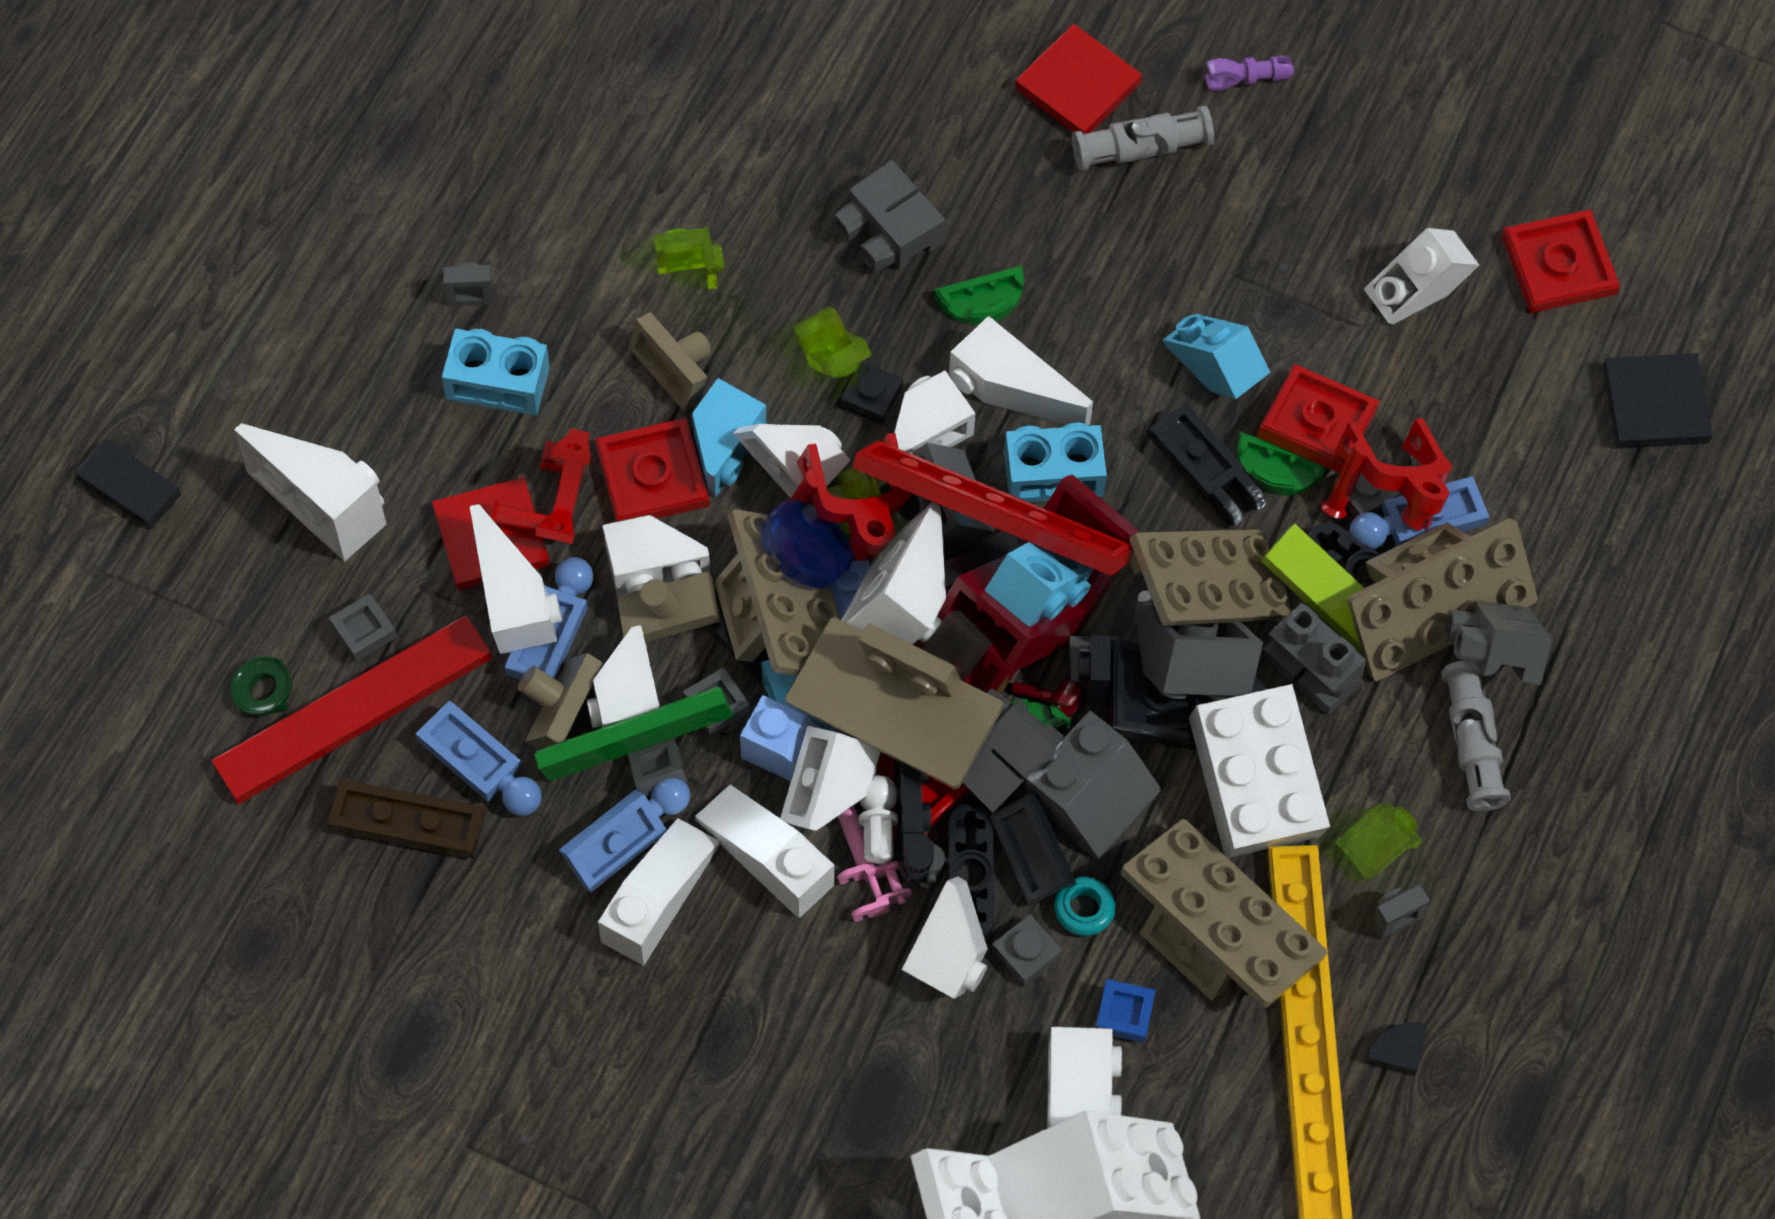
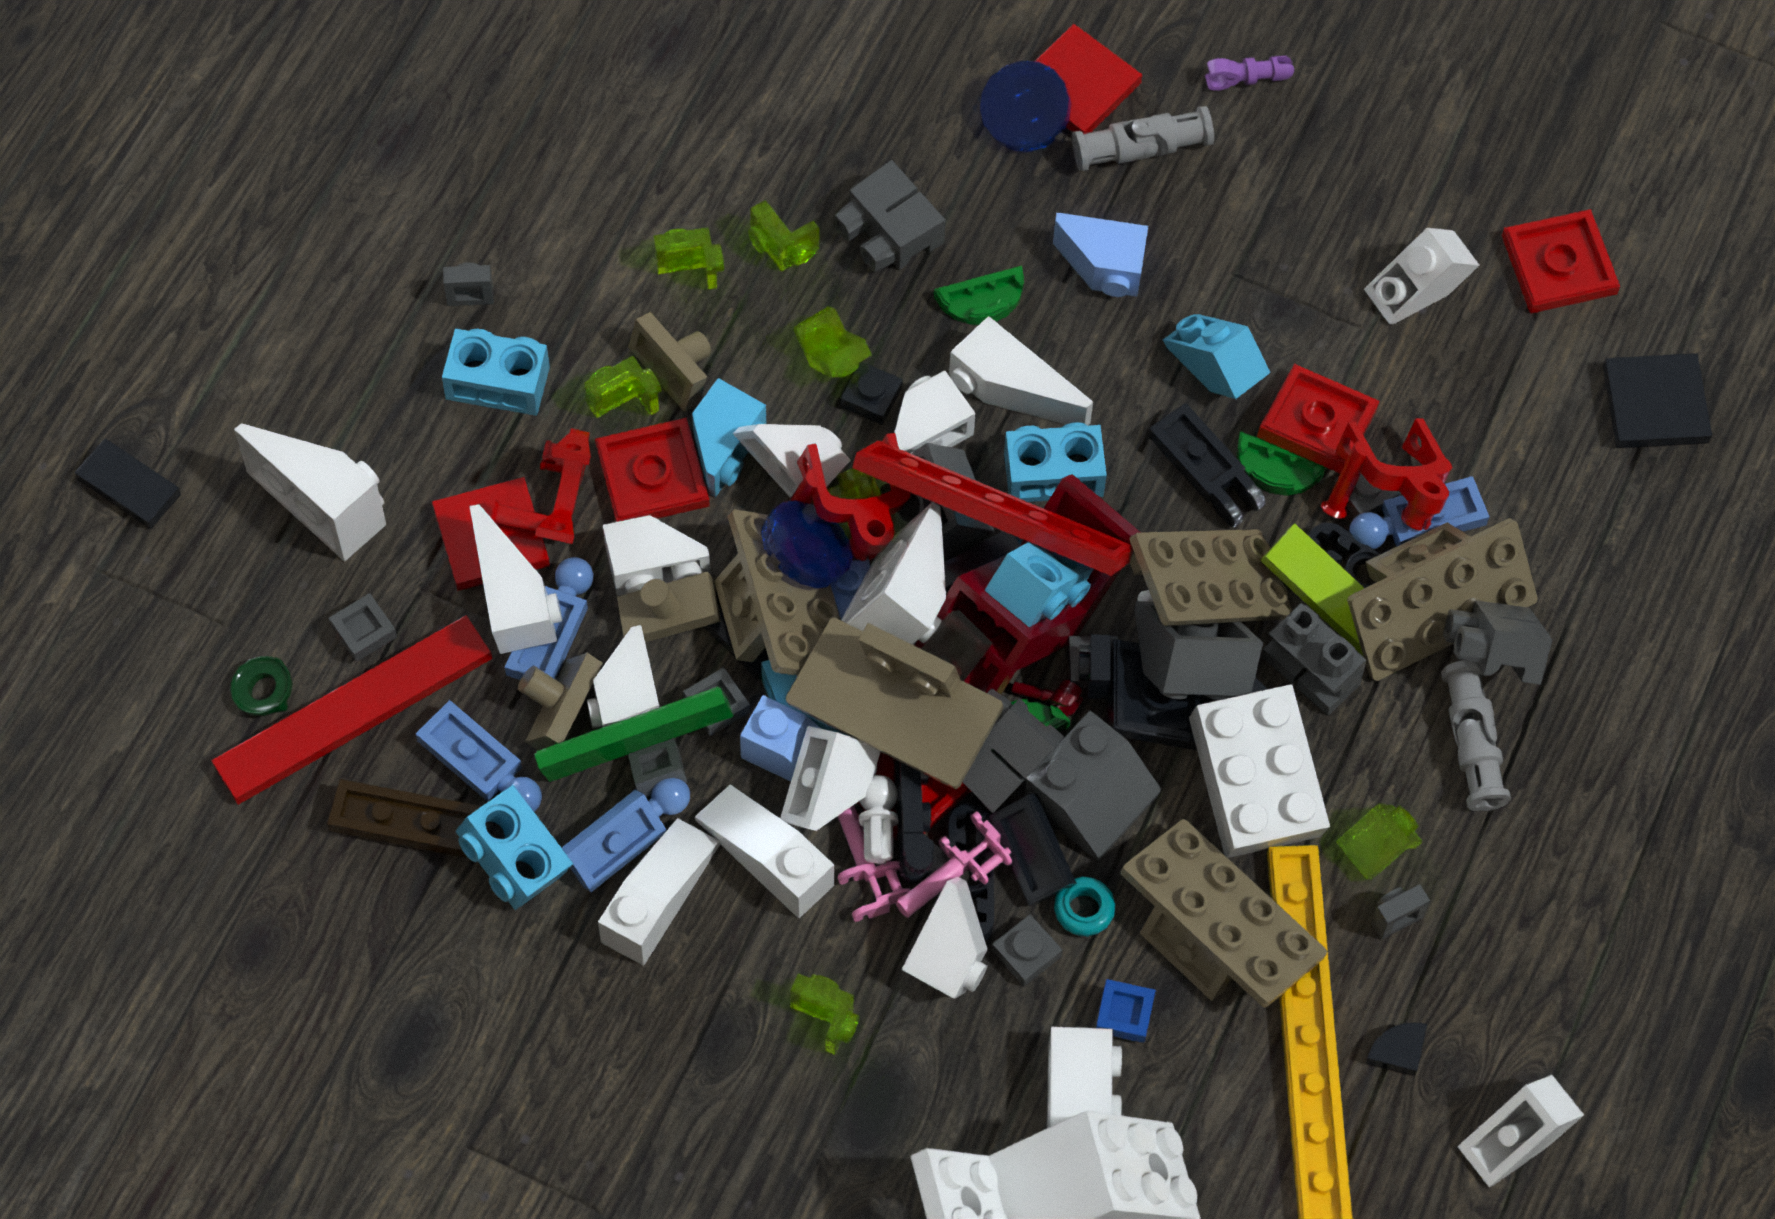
none -> medium azure brick [455,785,573,910]
none -> clear neon green bracket [584,356,661,418]
none -> clear neon green bracket [748,200,819,272]
none -> clear neon green bracket [790,973,860,1055]
none -> bright pink piece [896,811,1012,918]
none -> clear blue tile [980,60,1072,152]
none -> light blue slope [1053,213,1148,297]
none -> white slope [1457,1075,1584,1187]

